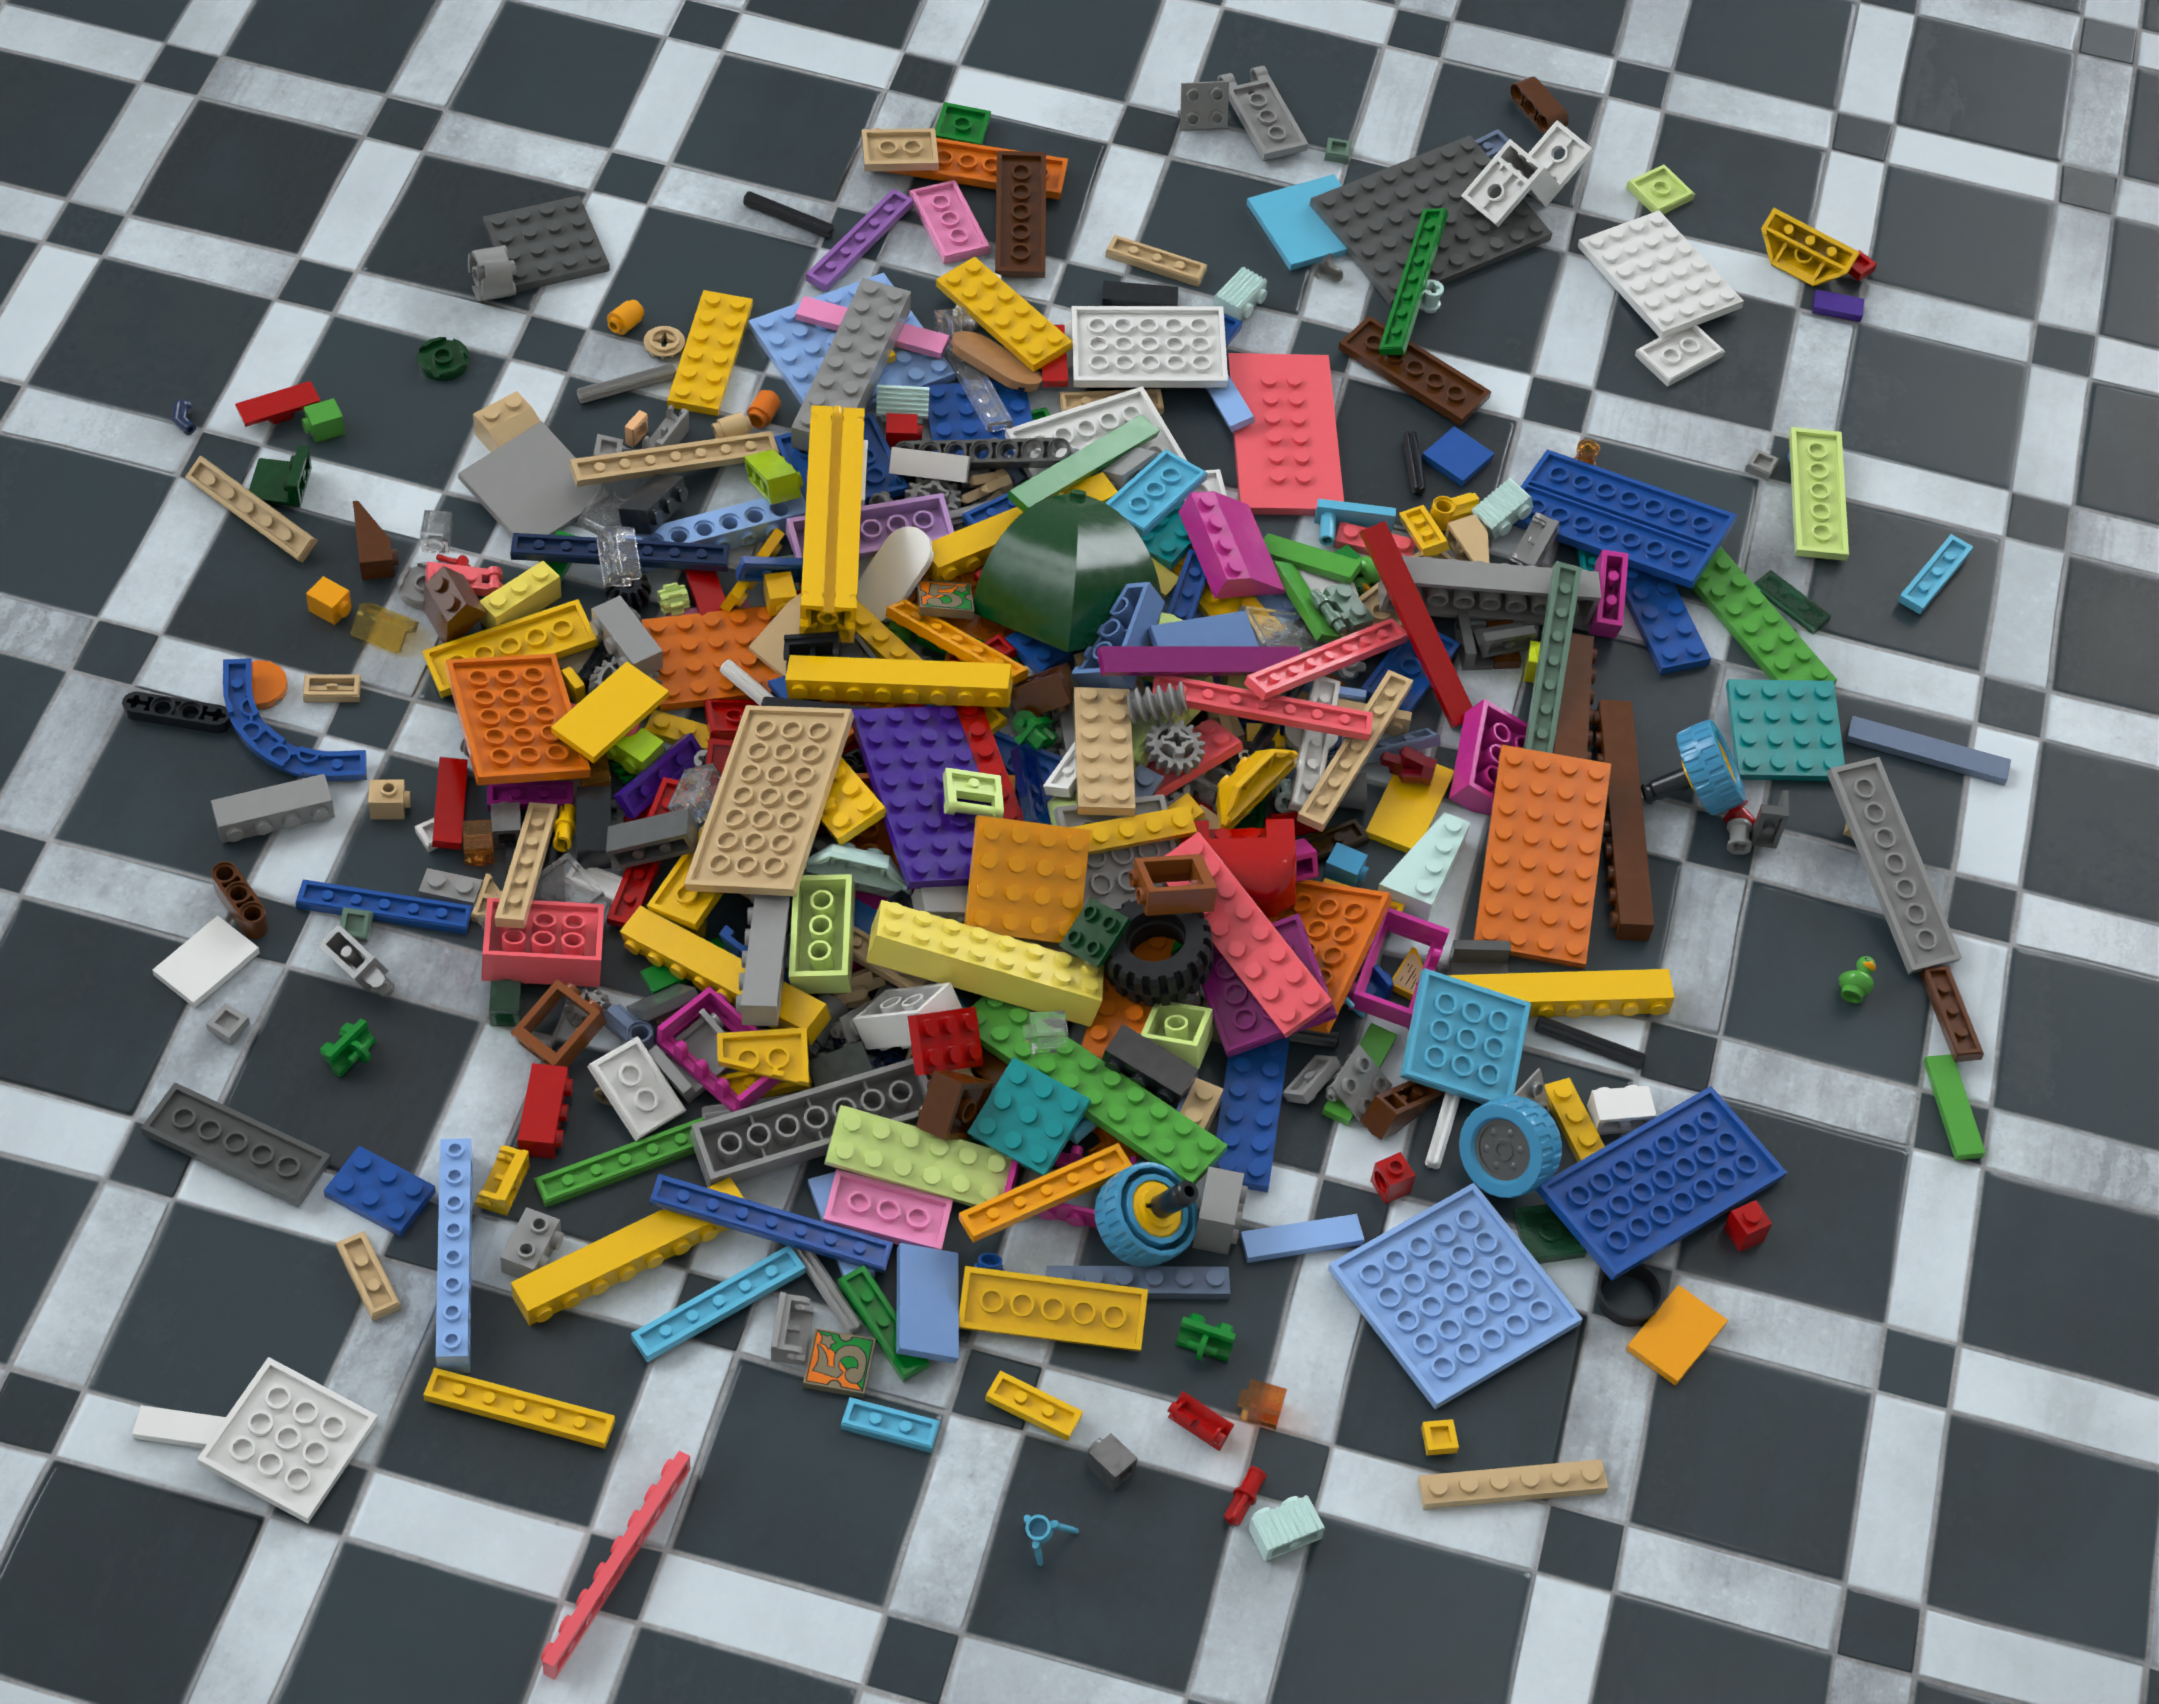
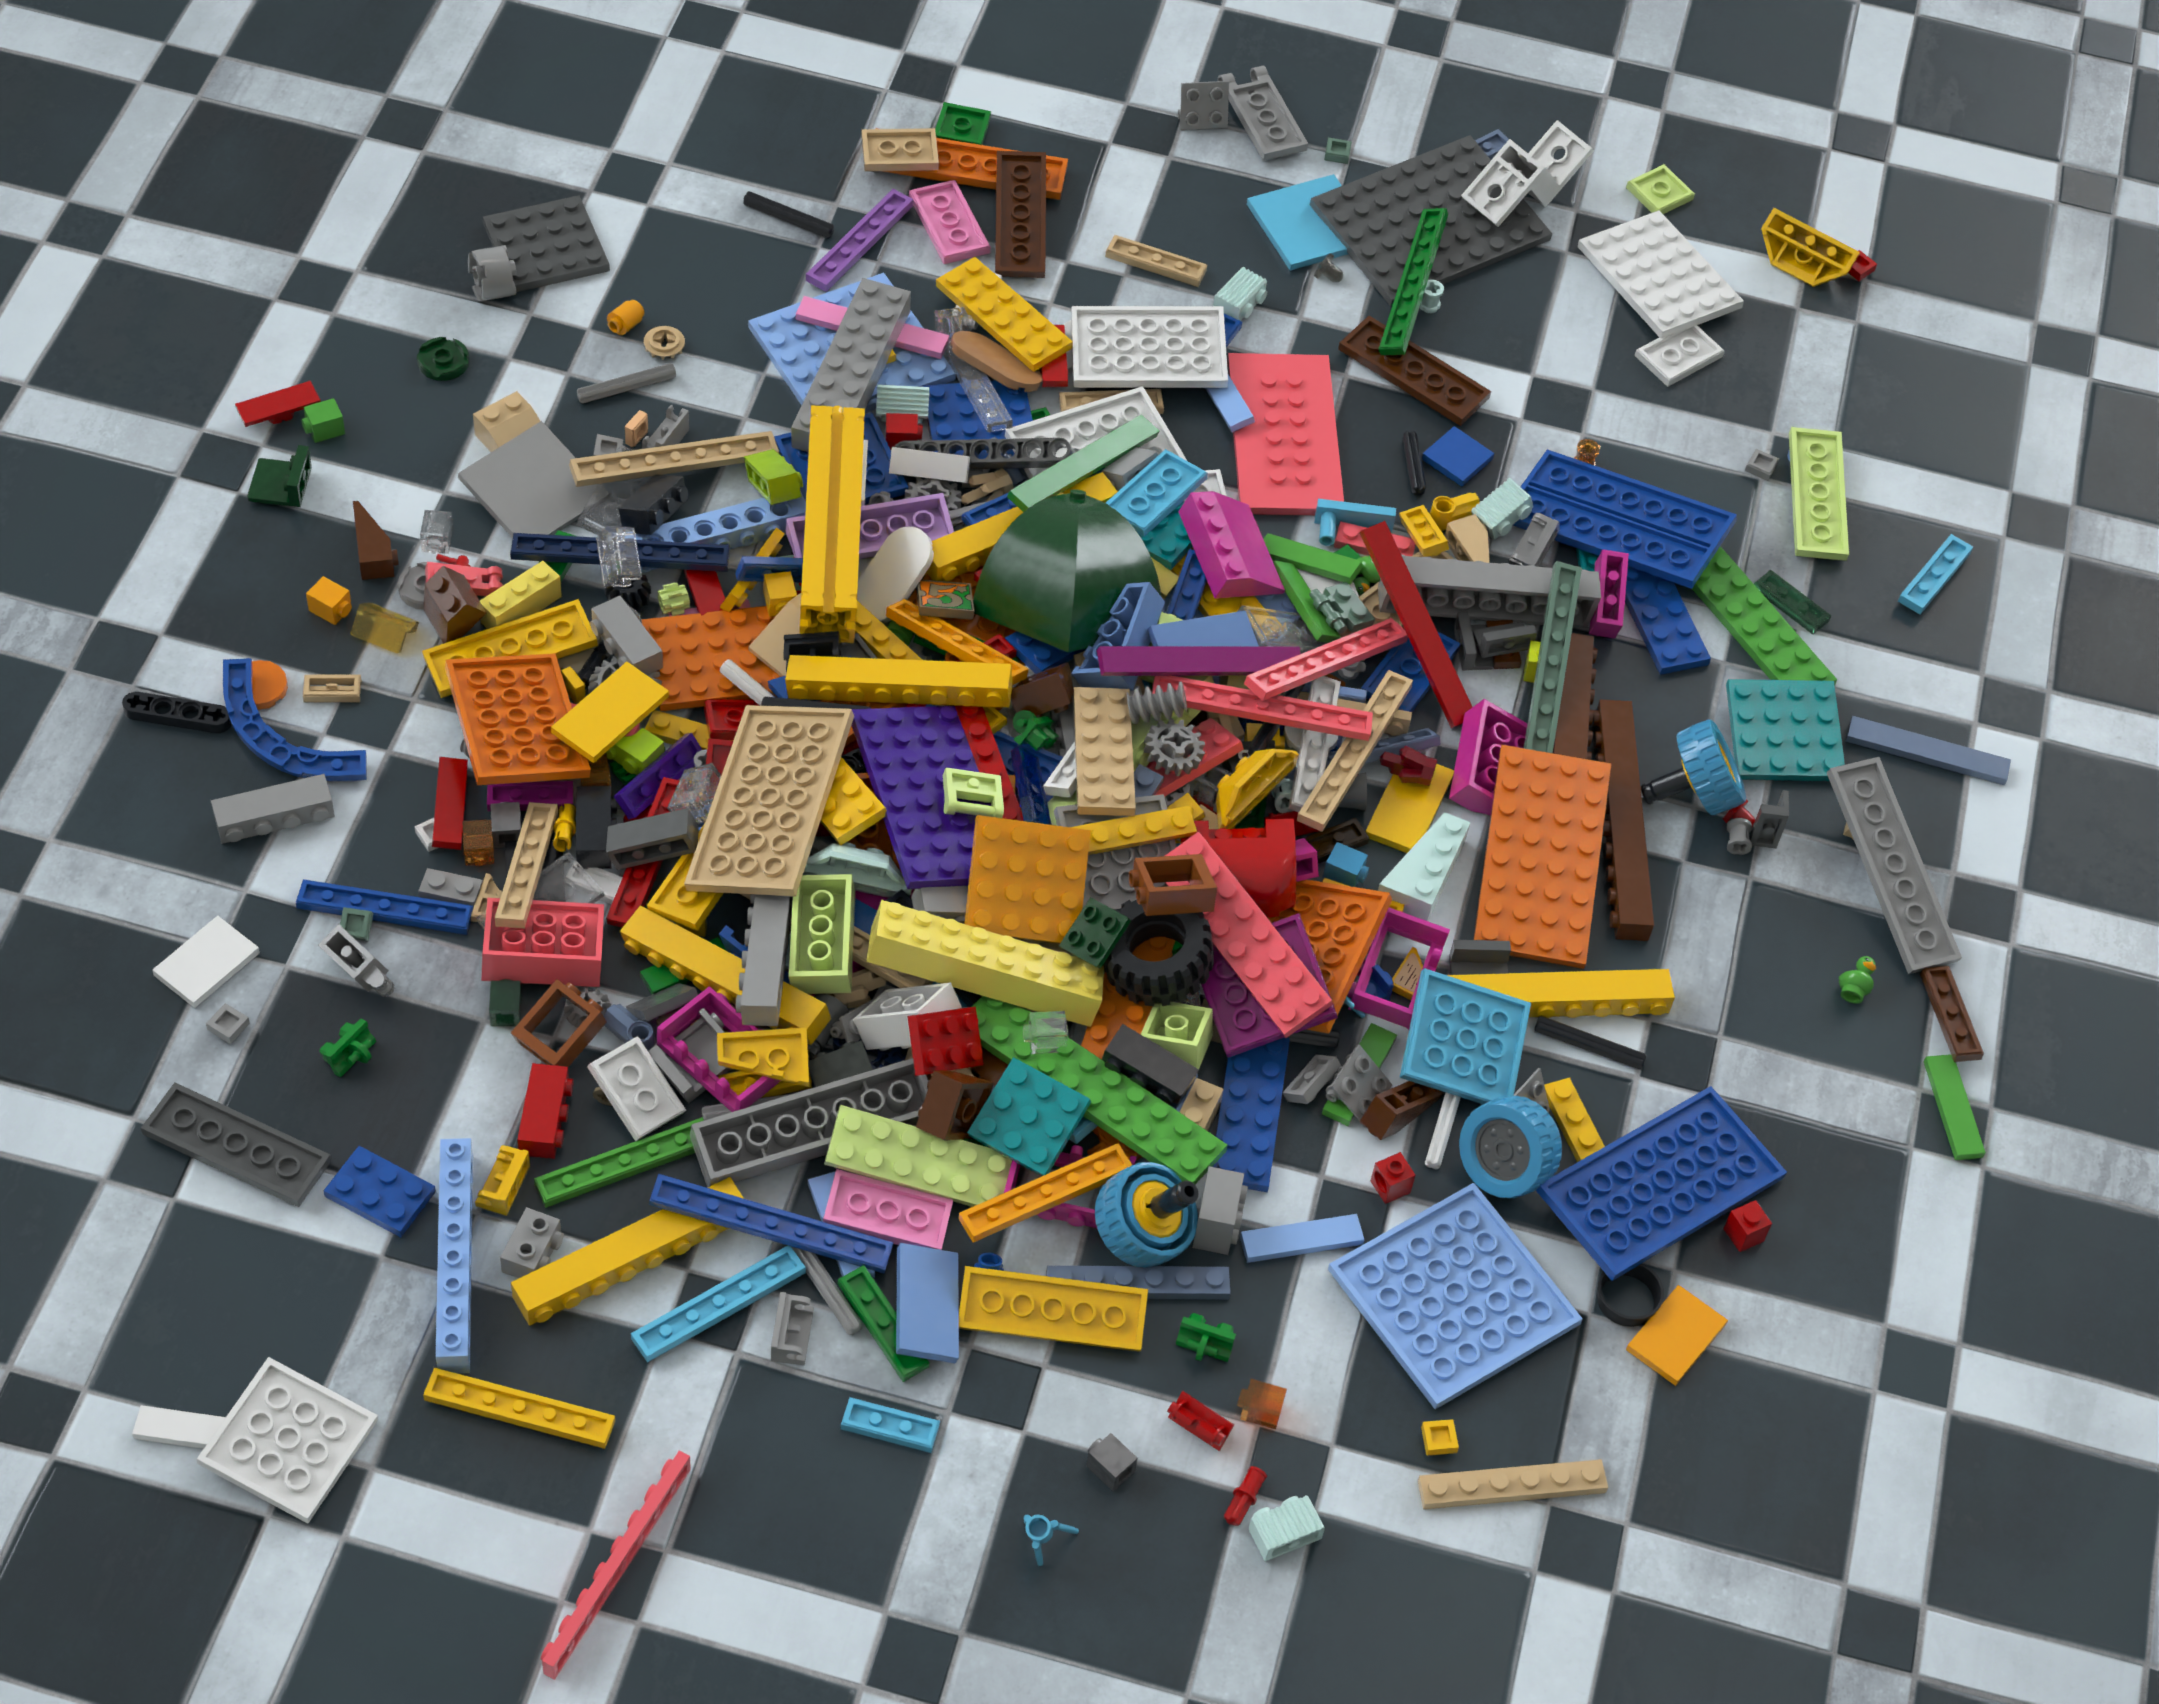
dark blue arm [171,399,196,435] -> none
tan tile [185,456,318,563] -> none
reddish brown beam [211,861,269,939] -> none
tan tile [336,1231,401,1322] -> none
tan brick [368,780,411,819] -> none
yellow plate [667,290,753,416] -> none
tan brick [711,412,752,439] -> none
orange brick [747,390,781,429] -> none
tile [803,1328,876,1398] -> none
yellow plate [985,1371,1083,1442] -> none
black tile [1102,281,1178,306] -> none
reddish brown beam [1510,76,1569,134] -> none
clear green tile [1512,1204,1587,1264] -> none
white brick [1587,1085,1657,1135] -> none
dark purple tile [1812,290,1864,322] -> none

